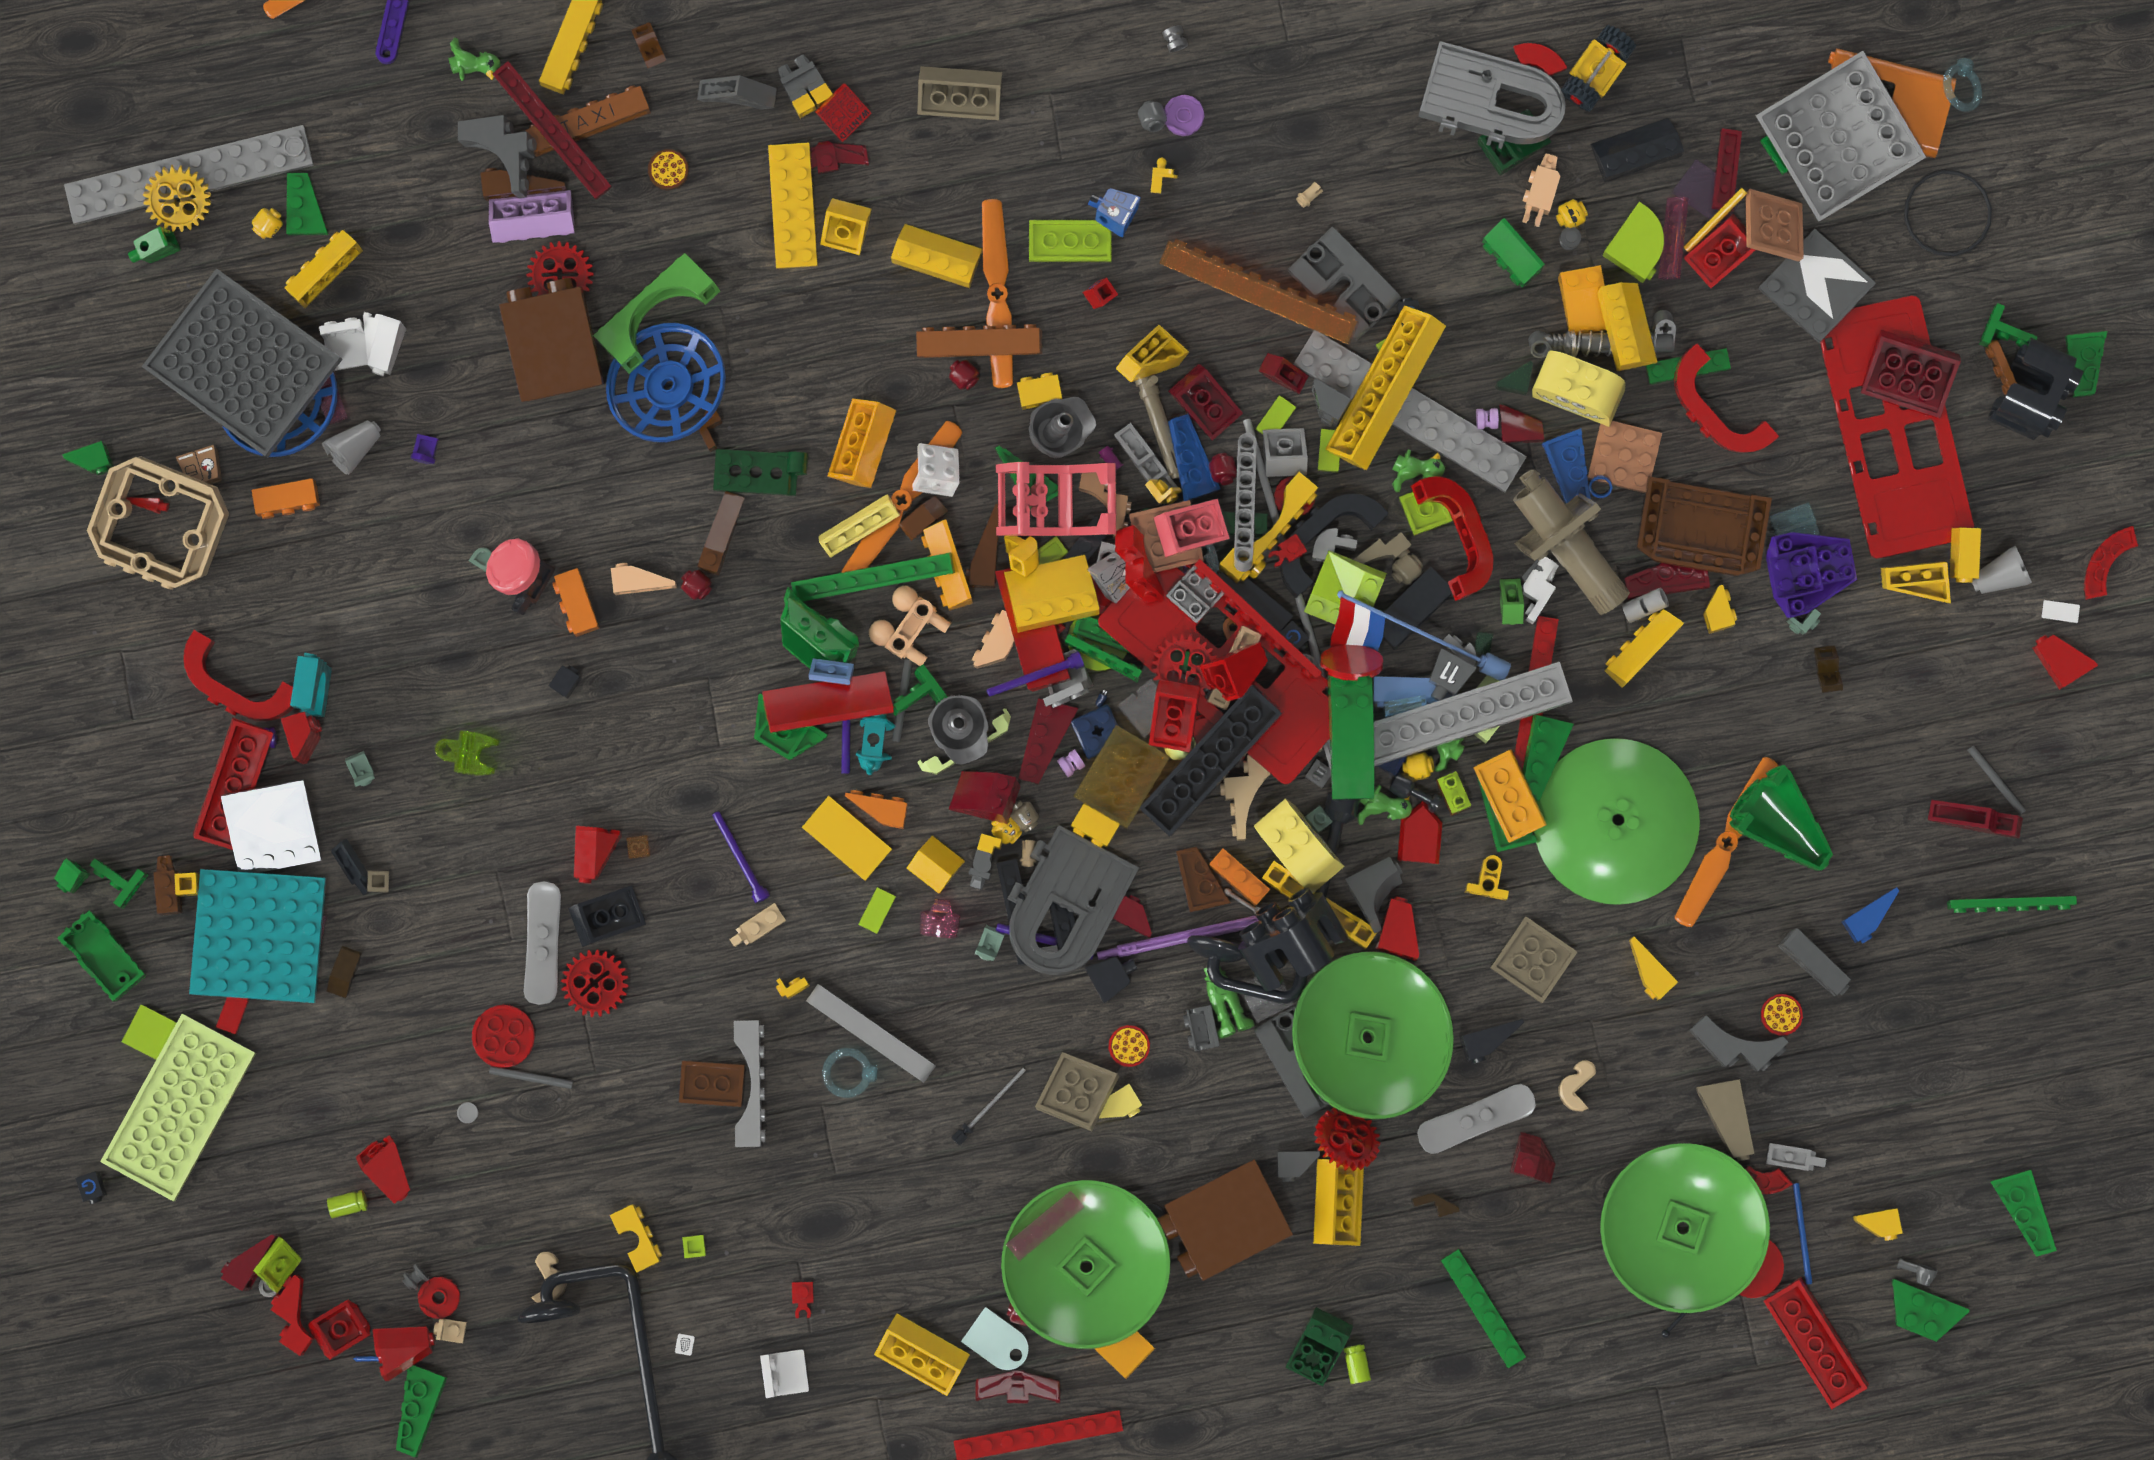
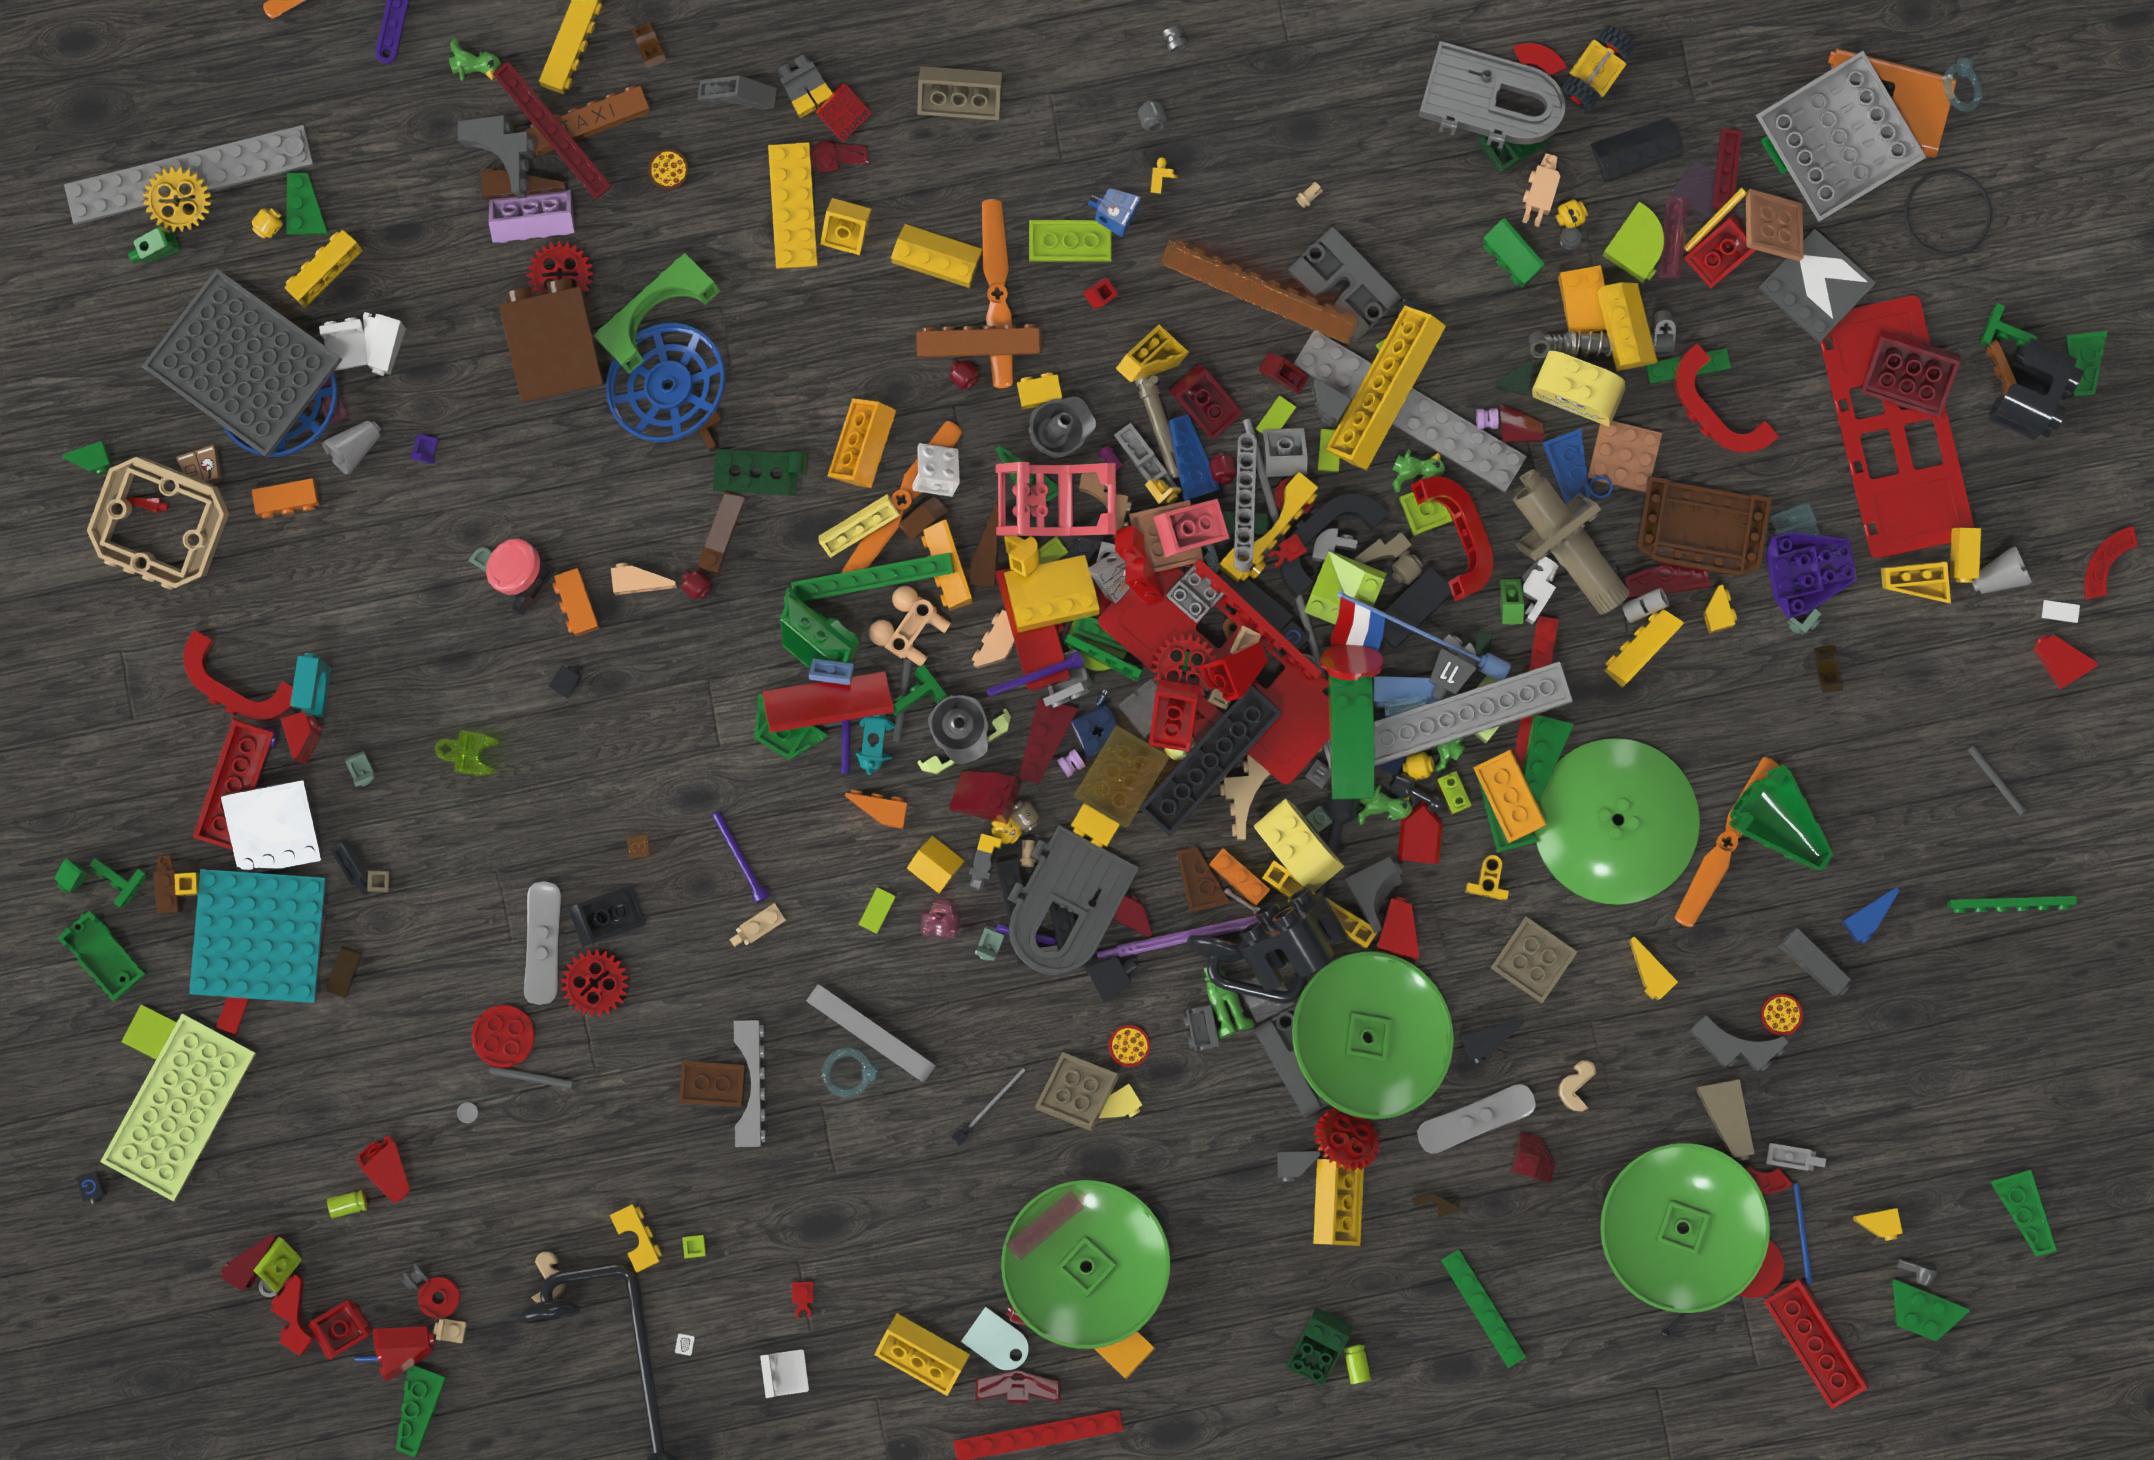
red slope [574,826,622,884] -> none
yellow bracket [776,977,810,999] -> none
yellow tile [802,796,892,881] -> none
reddish brown brick [1158,1159,1293,1281] -> none
medium lavender tile [1164,95,1204,136] -> none
dark red slope [1928,800,2023,839] -> none

